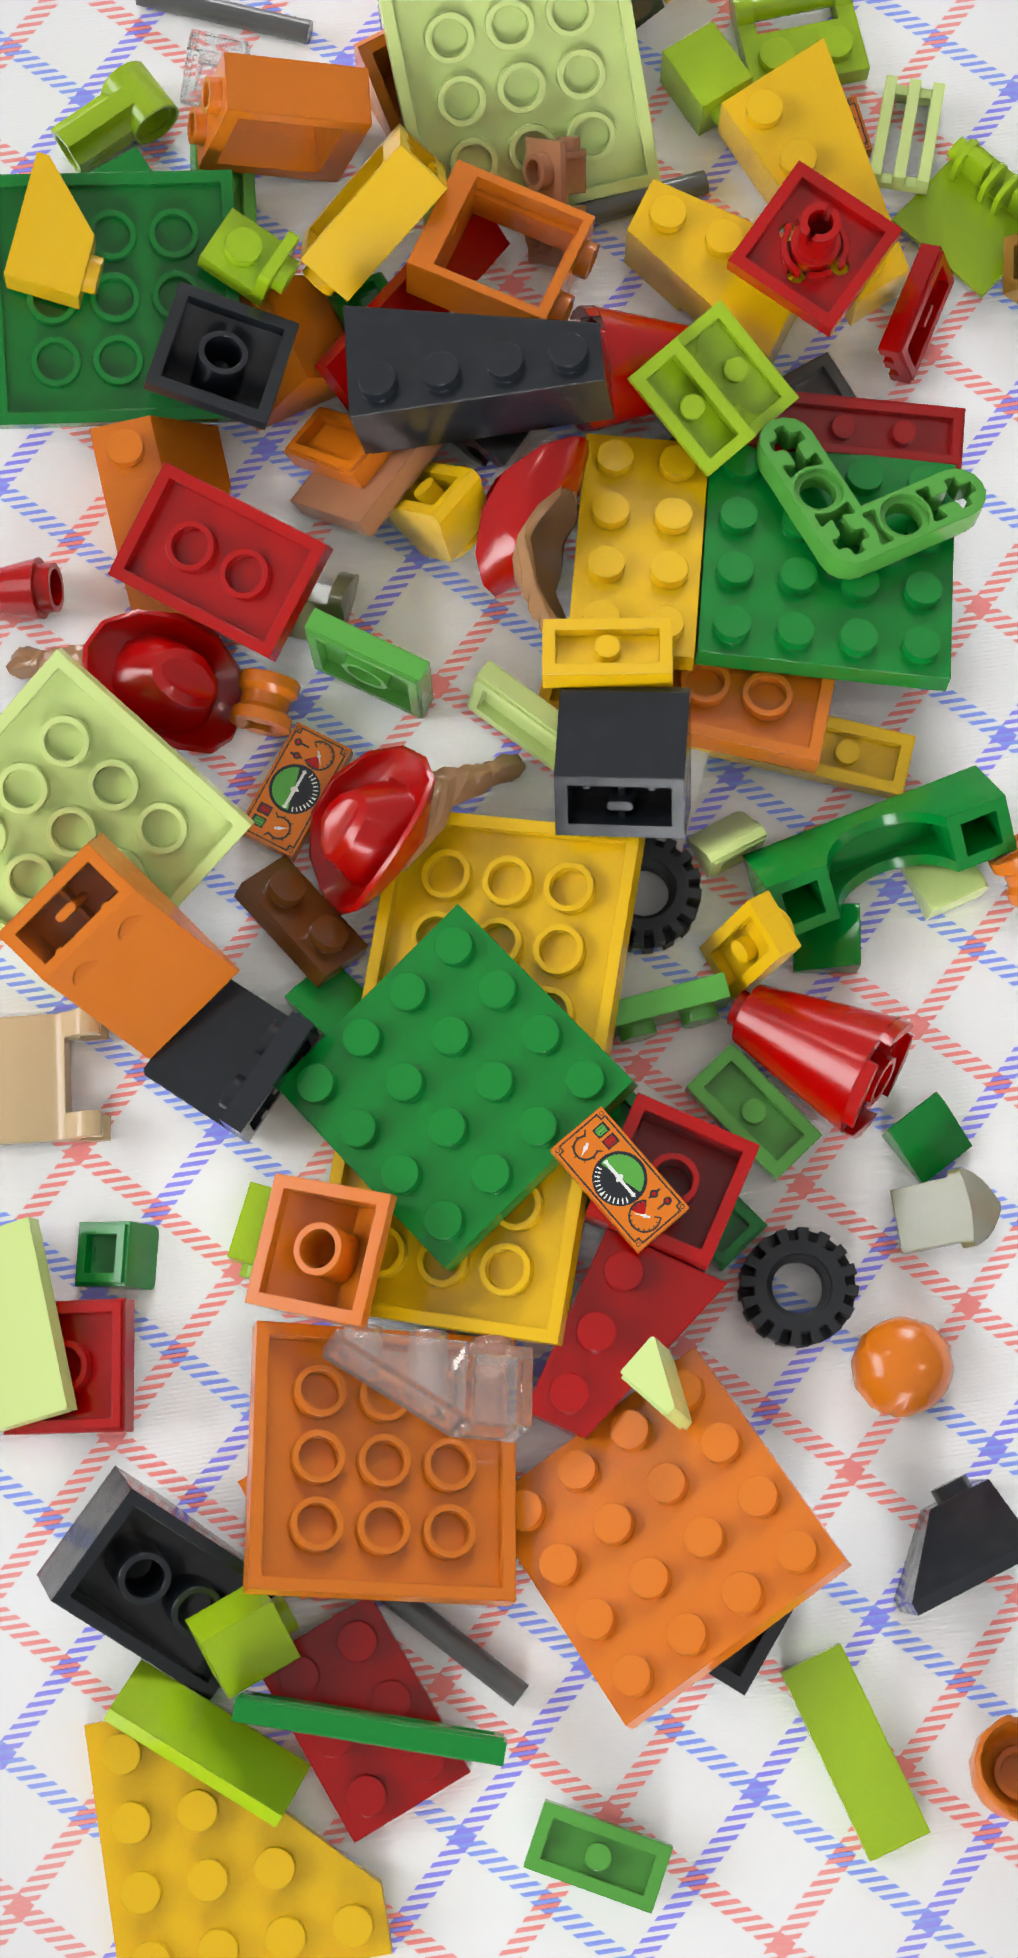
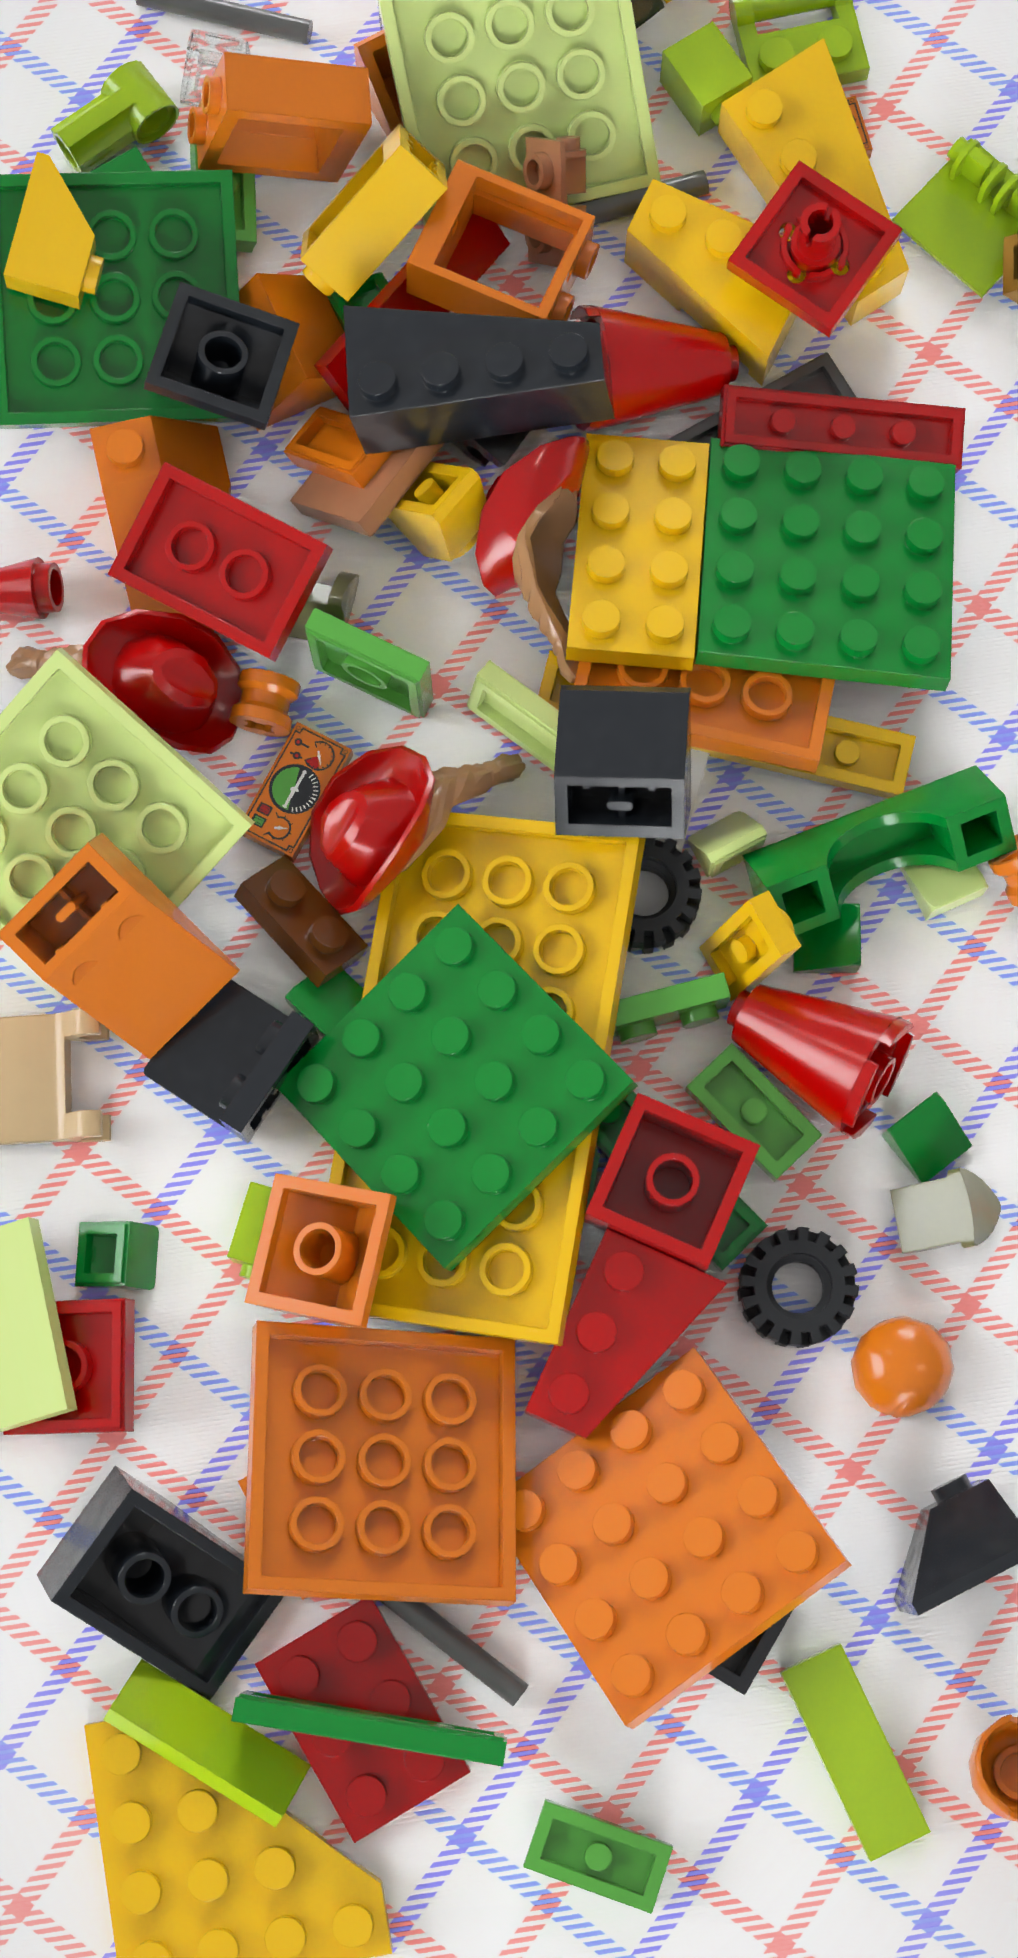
lime brick [185,1587,300,1699] -> none
lime bracket [197,208,301,307] -> none
clear slope [322,1323,533,1443] -> none
yellow plate [542,617,673,688] -> none
tile [550,1106,689,1254] -> none
yellowish green slope [620,1336,692,1430] -> none
lime slope [627,300,799,477] -> none
bright green beam [755,417,986,580] -> none
yellowish green tile [871,75,946,195] -> none
red tile [877,243,955,384] -> none

